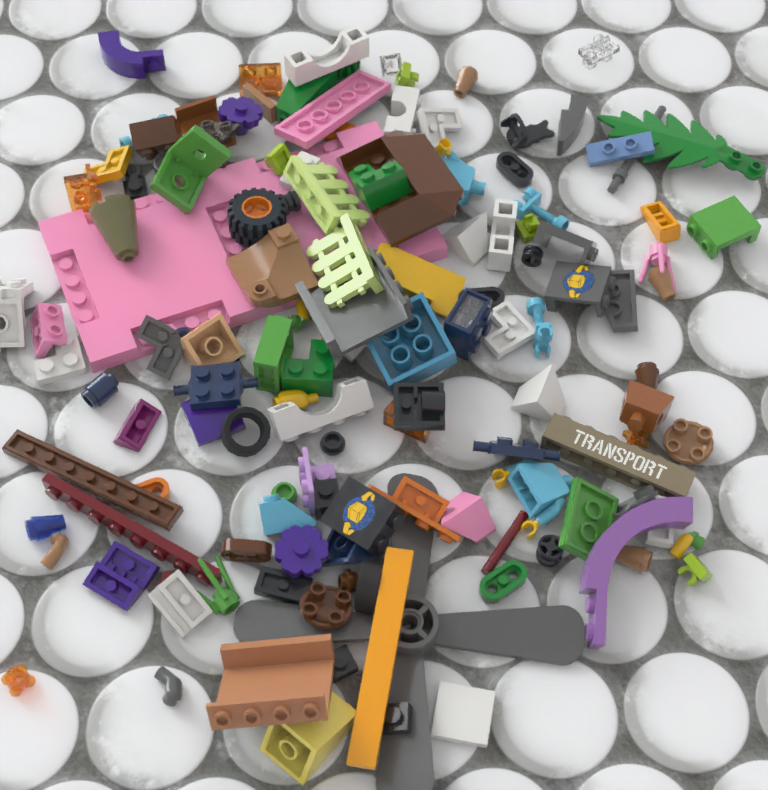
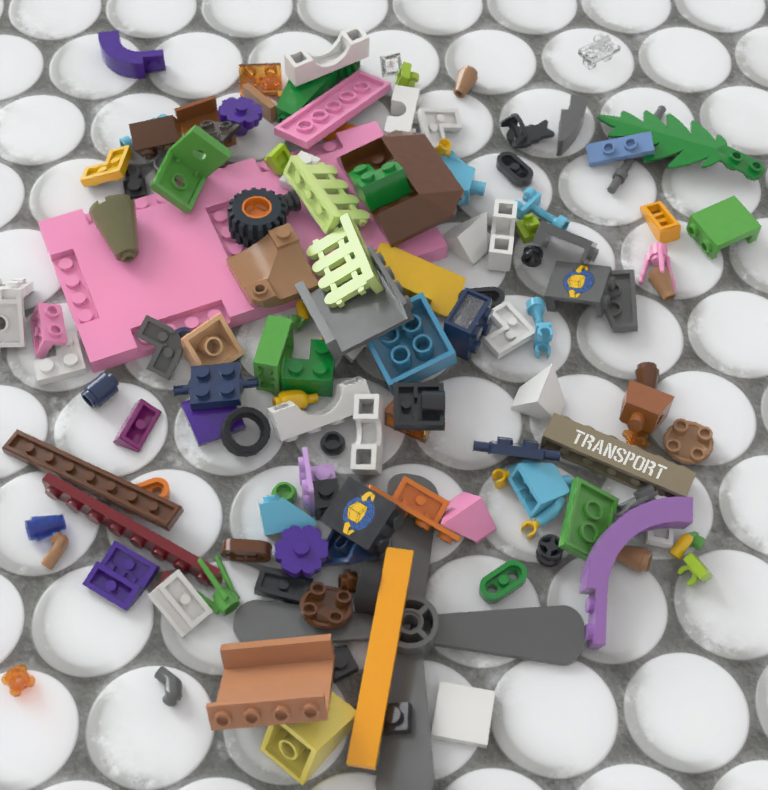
clear orange bracket [64,163,102,213] -> none
dark red bar [481,510,529,576] -> none
none -> white arch [350,394,385,475]

